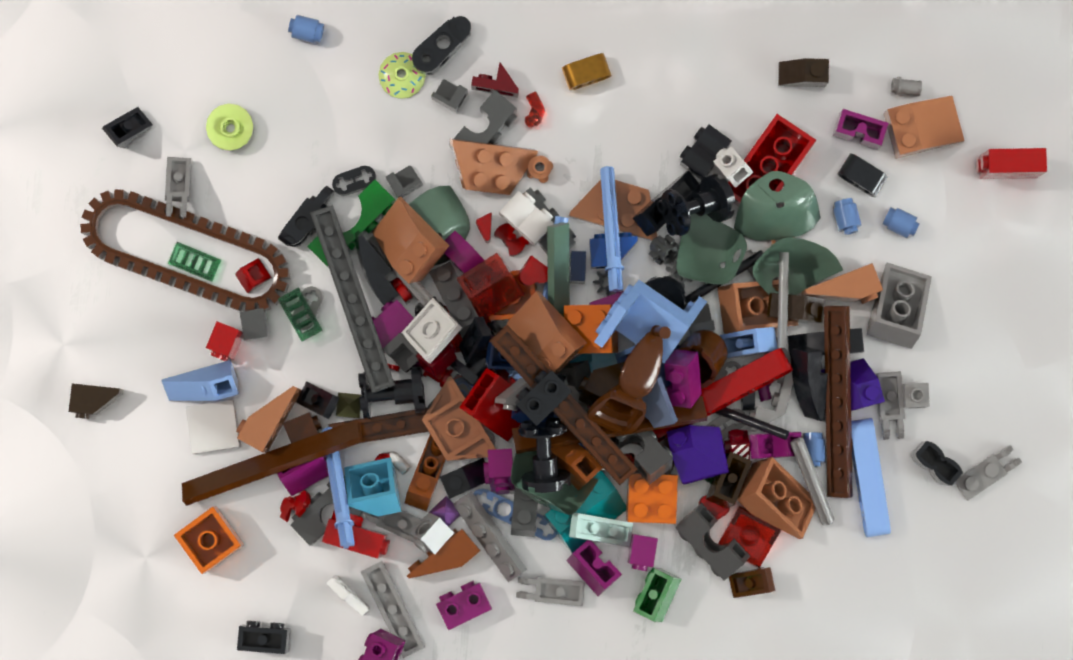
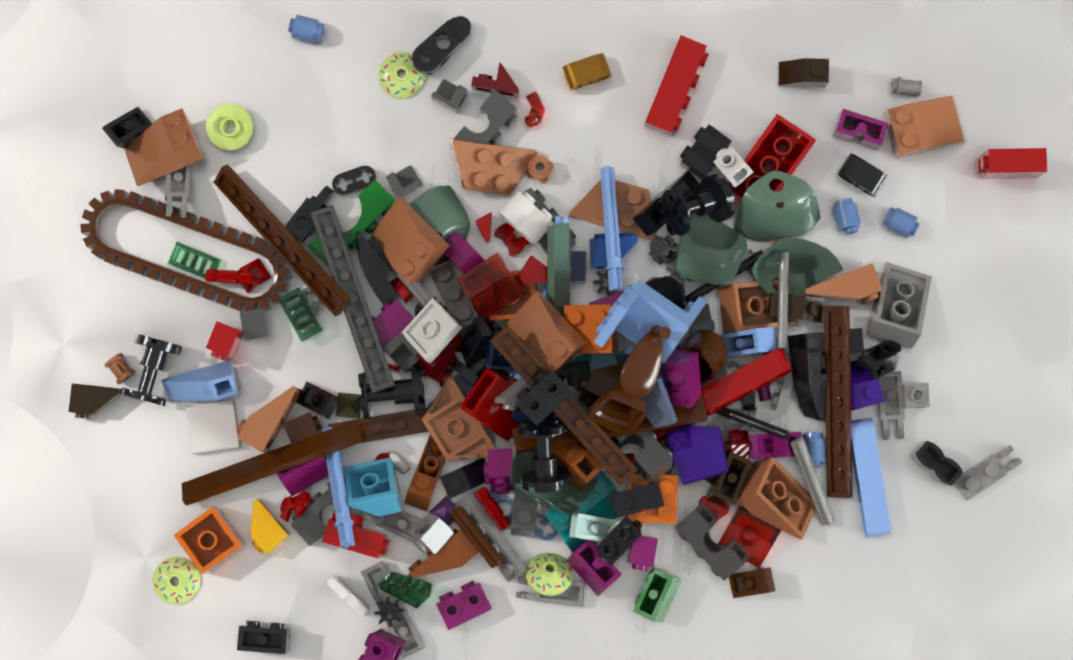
none -> nougat bush [104,353,136,384]
none -> black piece [119,334,182,406]
none -> nougat slope [124,108,204,186]
none -> yellowish green dish [152,557,200,605]
none -> red axle [205,269,252,285]
none -> reddish brown tile [213,164,351,317]
none -> yellow slope [251,499,290,554]
none -> black gear [374,596,405,627]
none -> clear green slope [377,572,432,608]
none -> reddish brown axle [450,506,503,568]
none -> red axle [475,487,511,530]
none -> yellowish green dish [525,553,573,596]
none -> black hinge [596,516,642,566]
none -> black slope [611,482,664,518]
none -> red brick [644,35,709,136]
none -> black piece [856,340,901,379]

